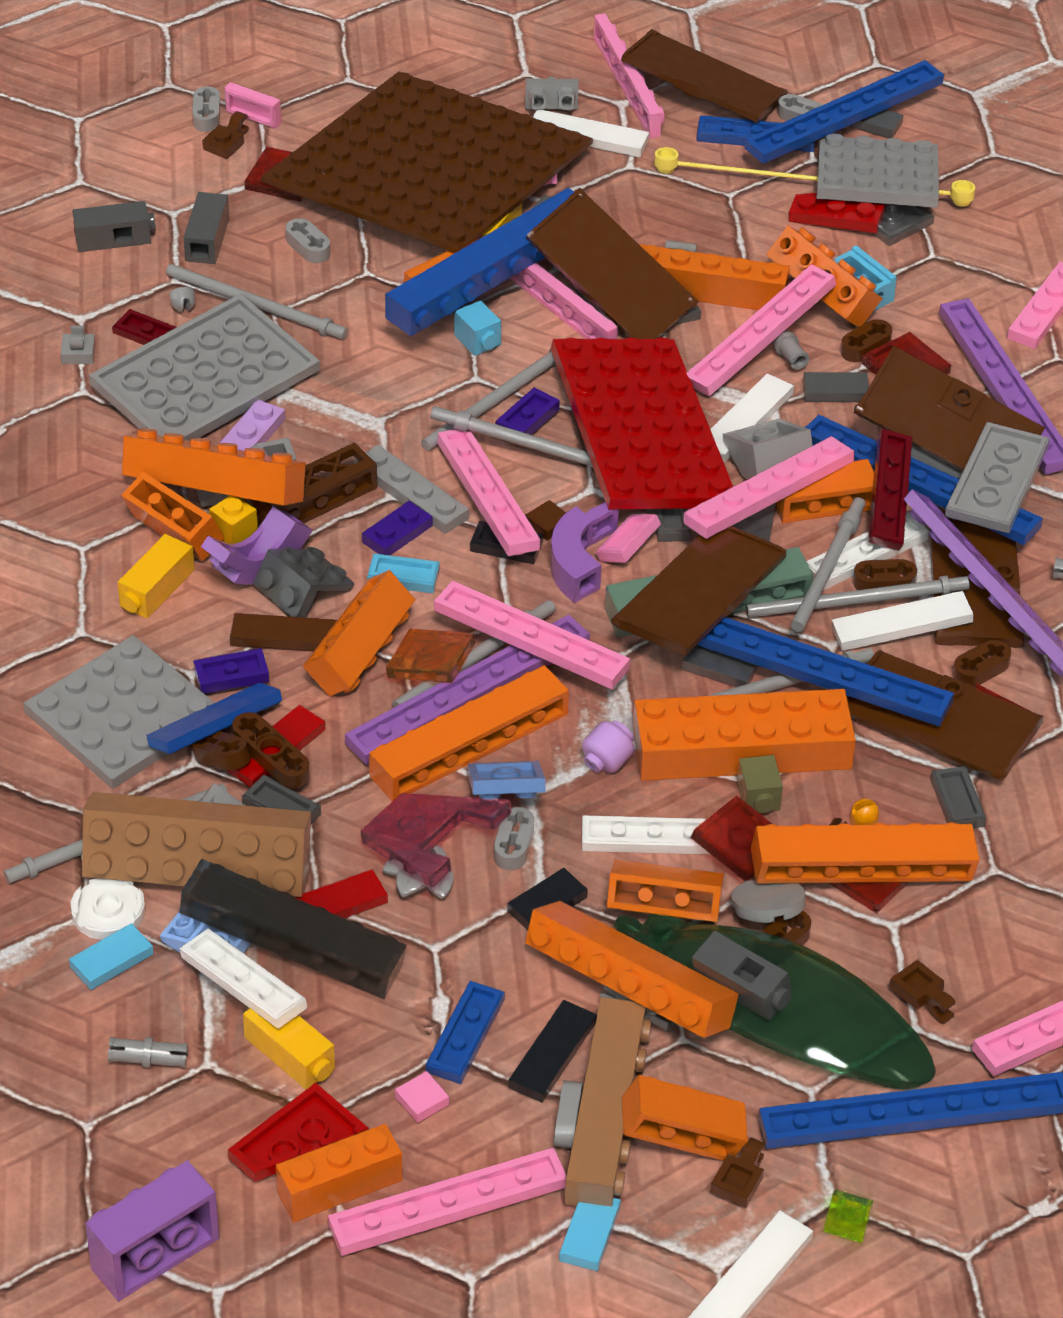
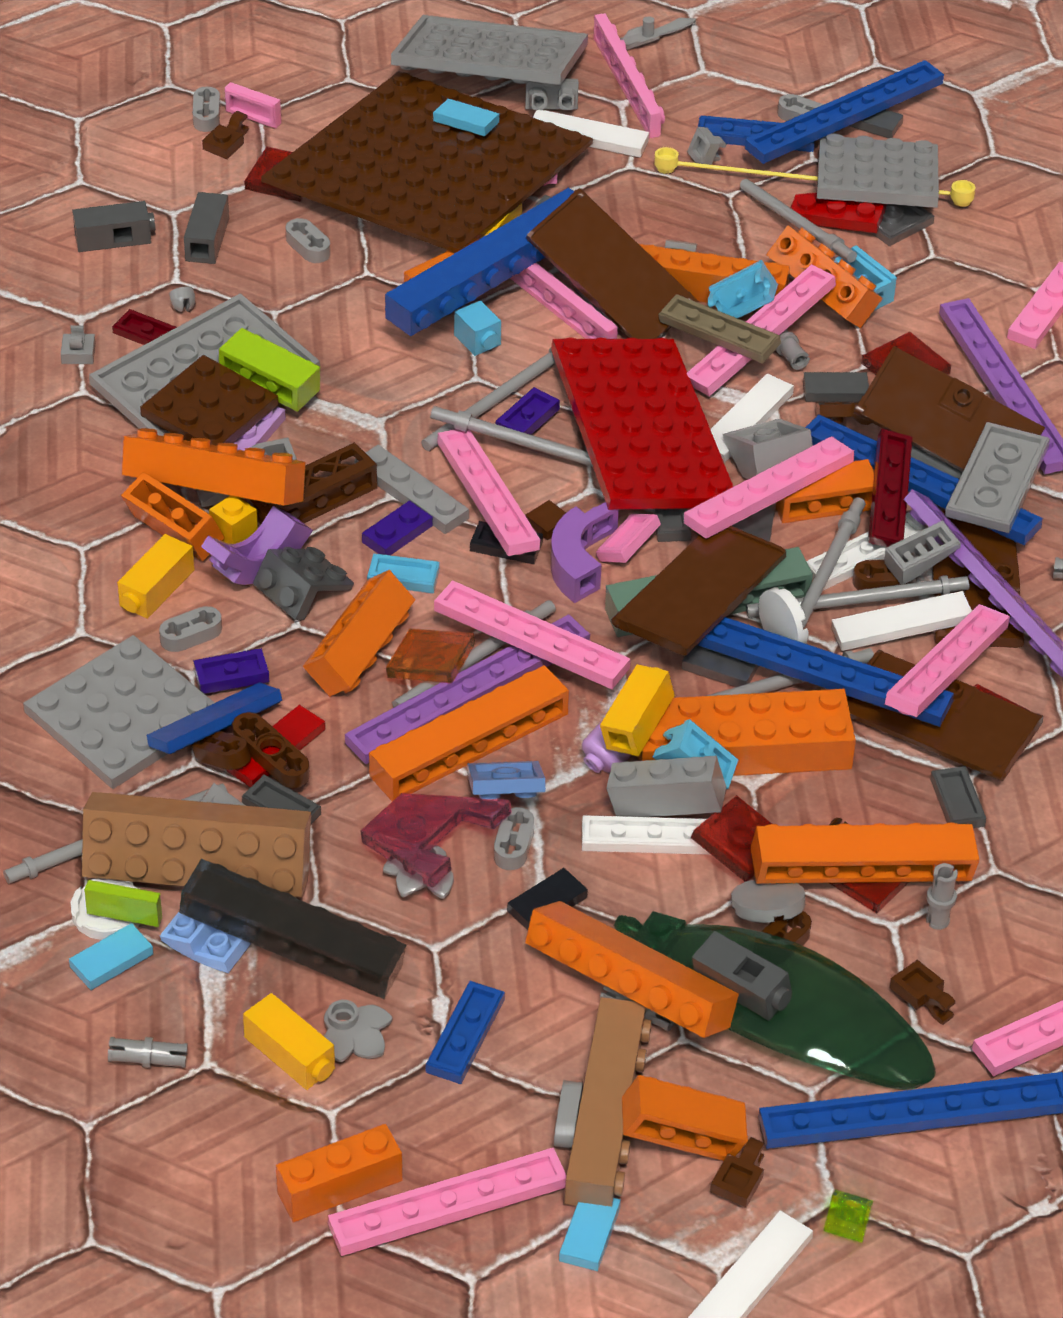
medium lavender brick [85,1160,219,1302] -> none
light grey bar [166,264,349,340] -> none
white tile [179,928,307,1029] -> none
red wing [228,1082,369,1182] -> none
reddish brown tile [230,613,337,651] -> none
red tile [271,869,388,939] -> none
bright pink tile [395,1071,449,1123] -> none
black tile [508,1000,597,1103] -> none
orange brick [606,859,724,922] -> none
reddish brown door [621,29,788,123] -> none
olive brick [737,755,783,814] -> none
reddish brown beam [841,319,893,362] -> none
light orange hinge [850,798,879,825] -> none
reddish brown beam [952,640,1011,687] -> none
none -> lime tile [84,880,162,927]
none -> reddish brown plate [140,355,278,446]
none -> light grey beam [159,606,222,652]
none -> lime brick [219,328,320,412]
none -> light grey plate [324,1000,393,1062]
none -> light grey plate [391,15,588,87]
none -> medium azure tile [433,99,499,136]
none -> yellow brick [600,664,675,756]
none -> light grey brick [606,756,726,817]
none -> light grey piece [620,17,696,50]
none -> medium azure hinge [653,719,738,789]
none -> dark tan tile [659,294,781,363]
none -> light grey tile [687,127,727,169]
none -> medium azure hinge [708,260,778,318]
none -> light grey bar [740,179,857,263]
none -> white tile [758,587,809,644]
none -> reddish brown plate [816,401,872,425]
none -> light grey slope [885,520,961,585]
none -> bright pink plate [885,604,1010,717]
none -> light grey pin [926,863,958,930]

